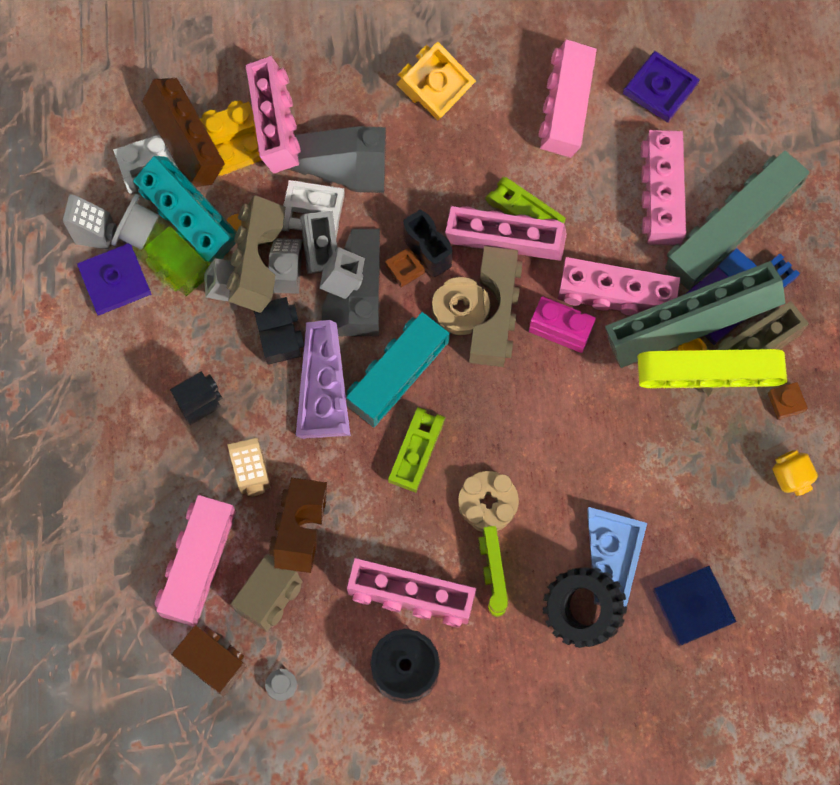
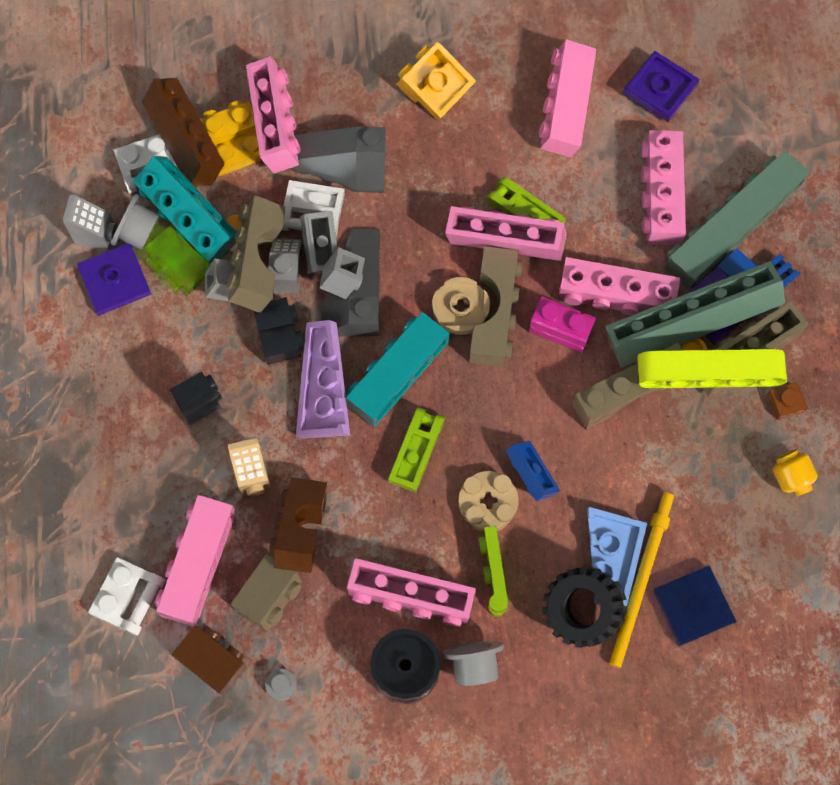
dark orange plate [385,247,425,288] -> none
black brick [403,210,453,277] -> none
none -> white plate [88,557,166,636]
none -> light grey piece [442,641,504,686]
none -> blue plate [506,441,561,502]
none -> dark tan arch [572,343,683,430]
none -> yellow bar [609,492,675,668]

